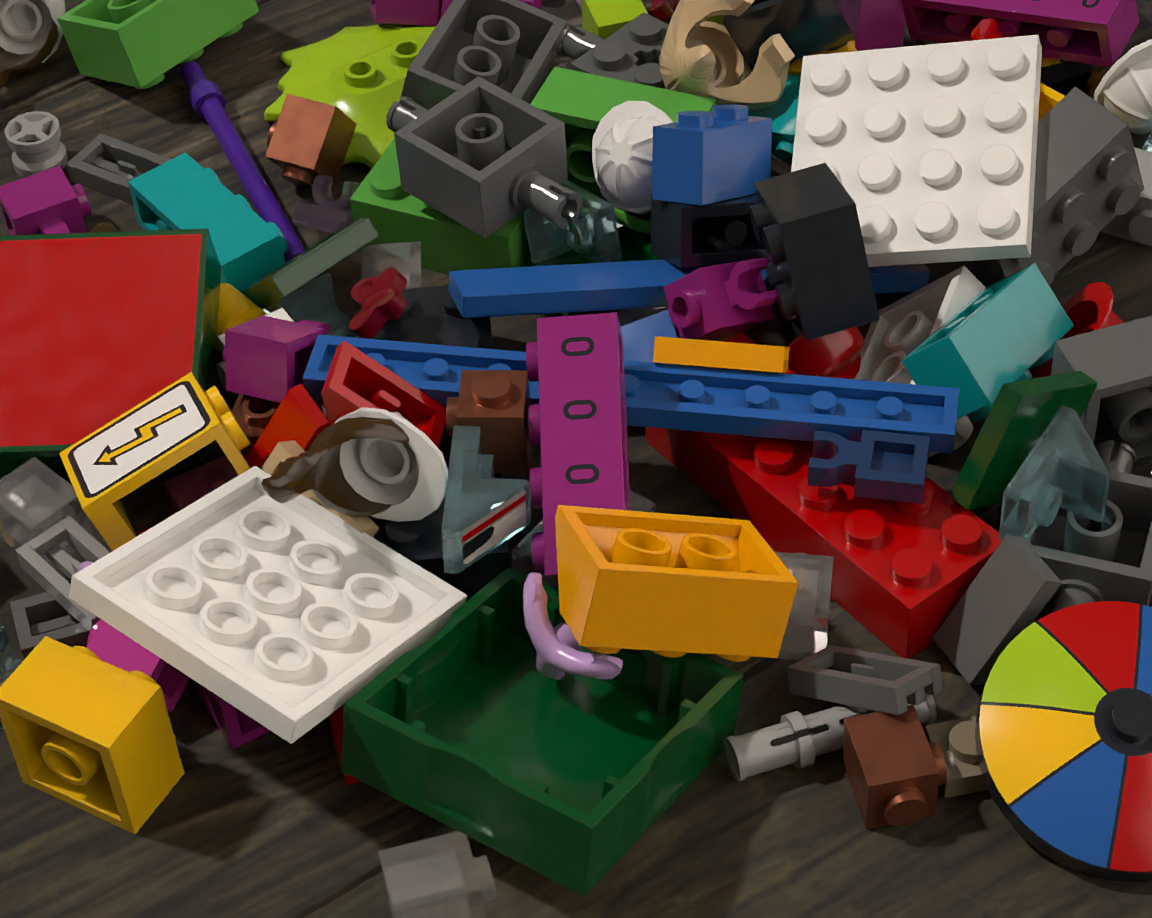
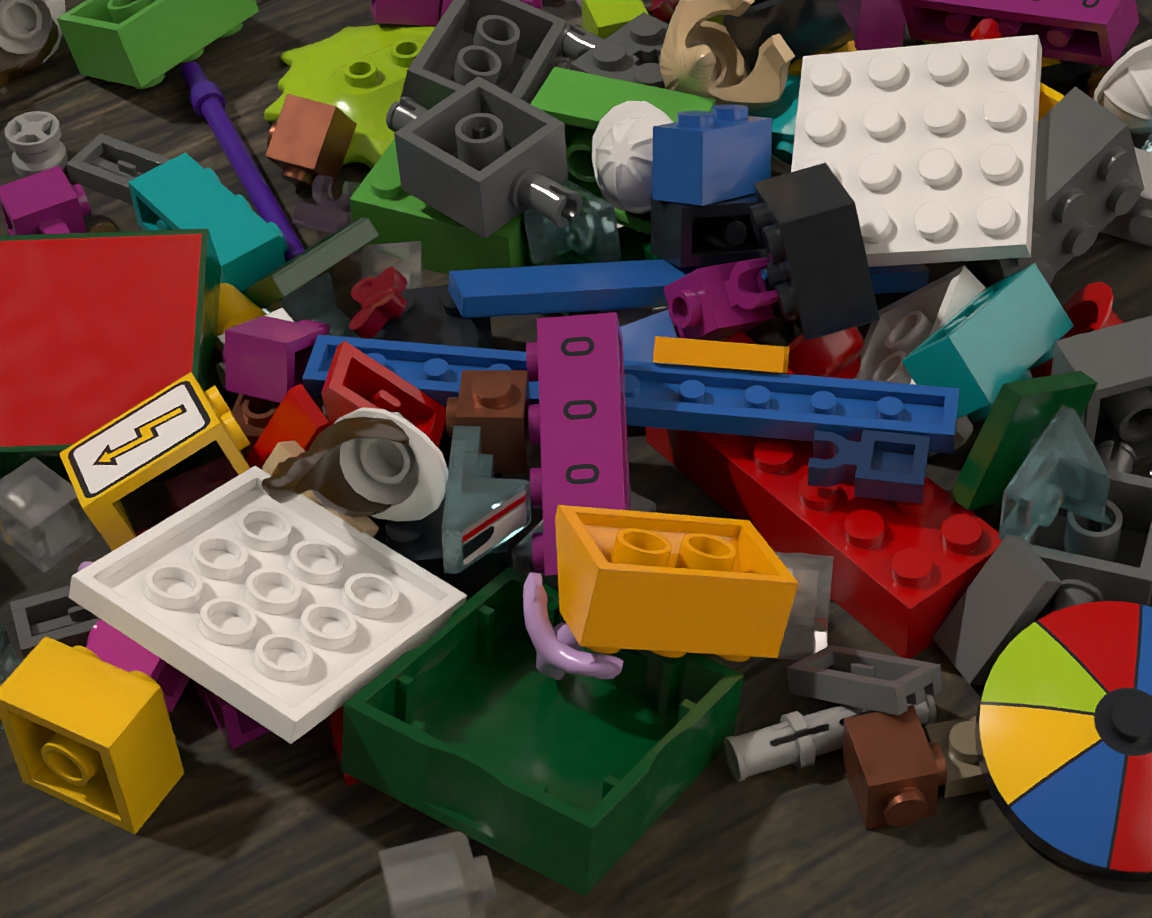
light grey tile [15,516,110,632] -> none

